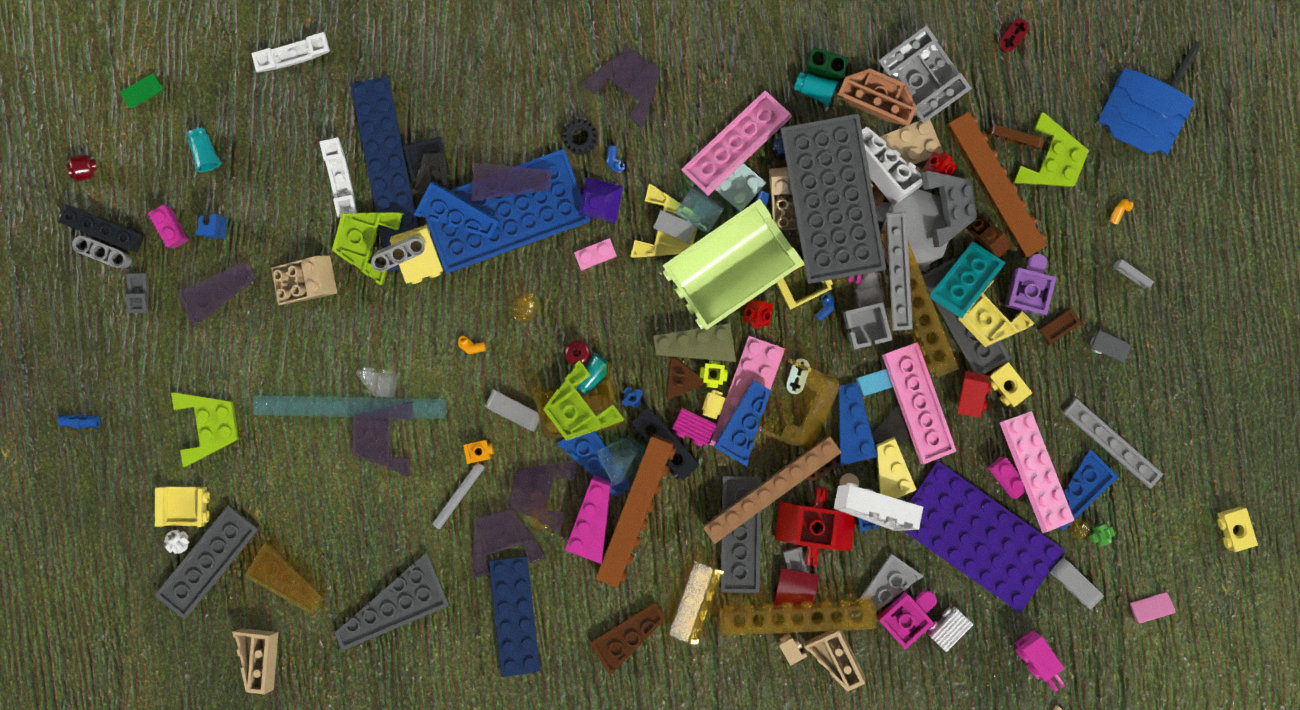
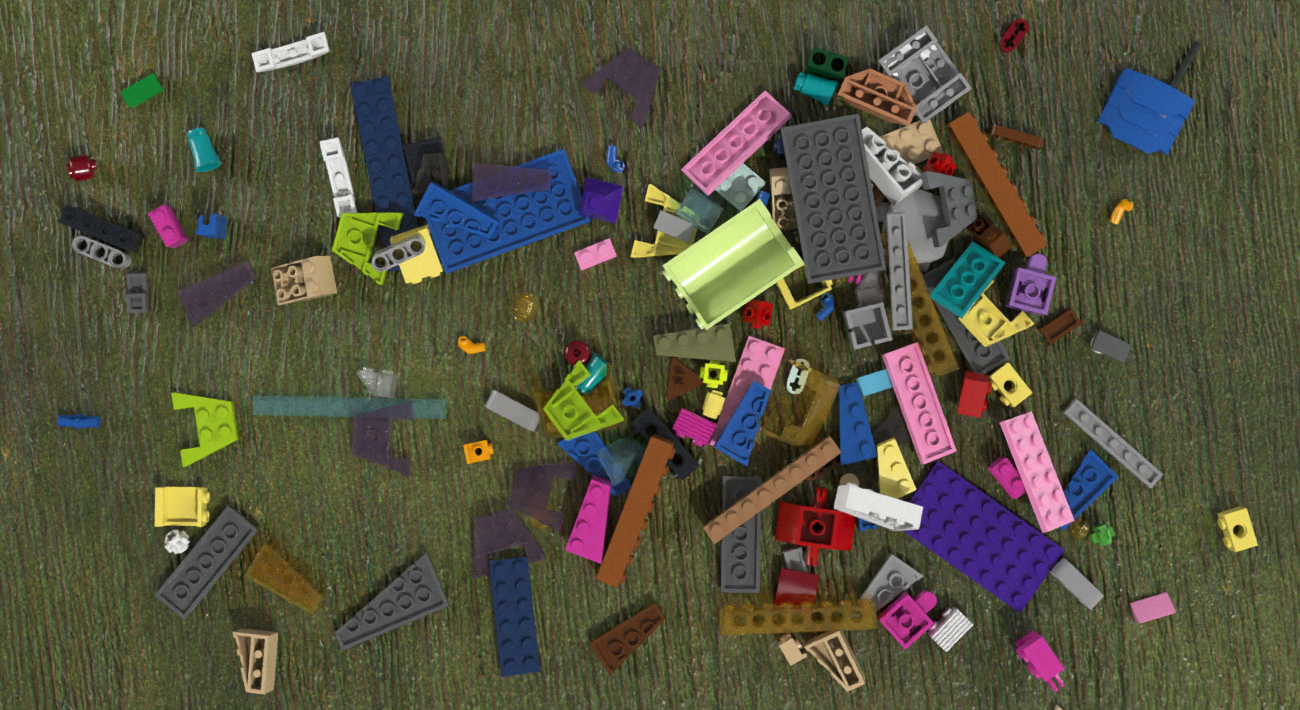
light grey piece [432,462,485,529] -> none
black tyre [562,119,598,155] -> none
clear yellow brick [669,561,724,644] -> none
lime wing [1013,112,1089,187] -> none
light grey tile [1113,260,1154,288] -> none

